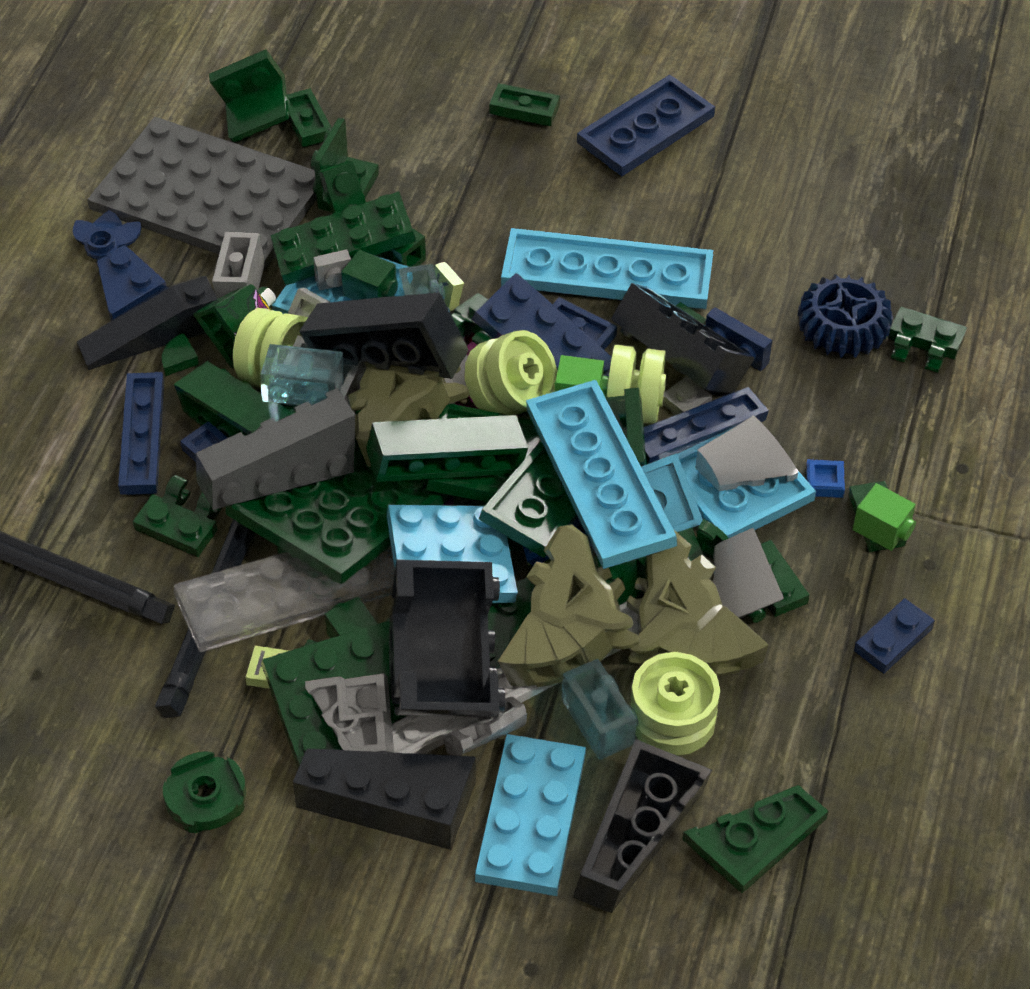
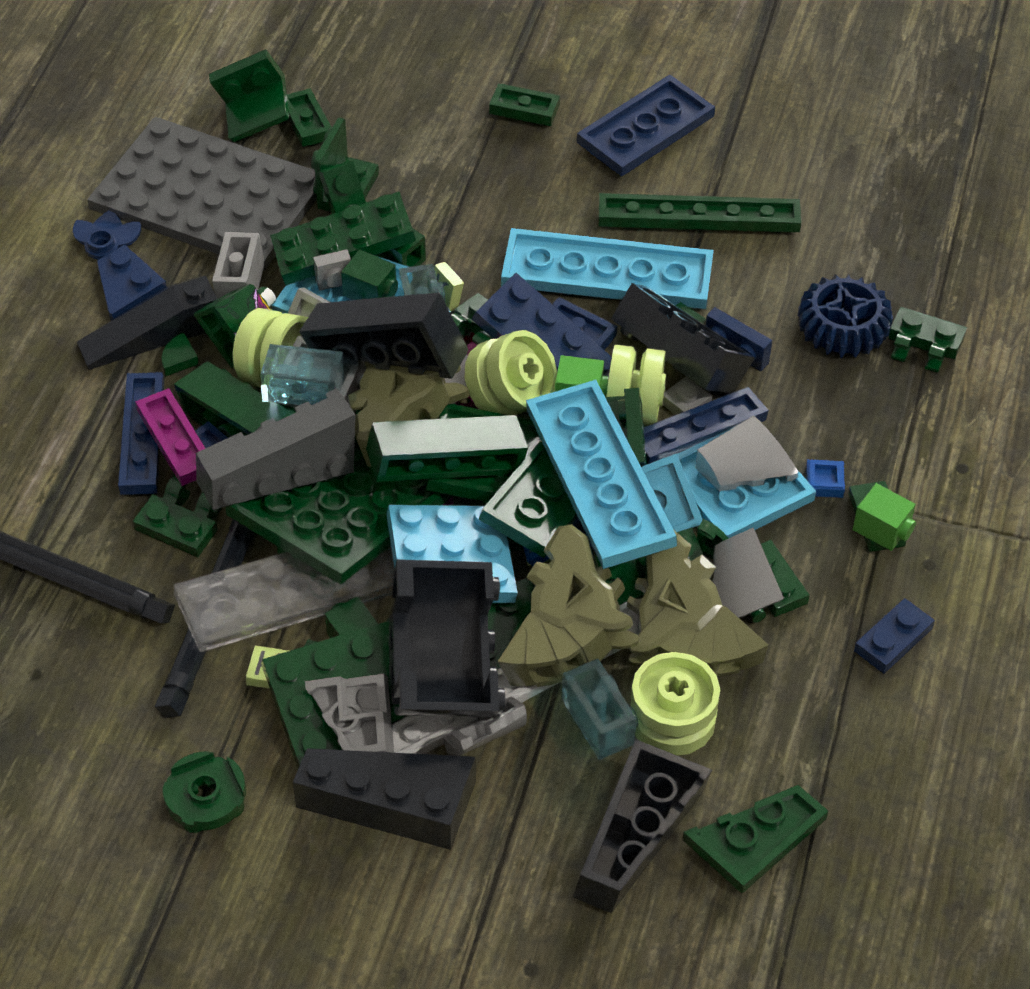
medium azure plate [475,734,586,896] -> none
none -> magenta plate [135,388,205,486]
none -> dark green plate [599,193,801,232]

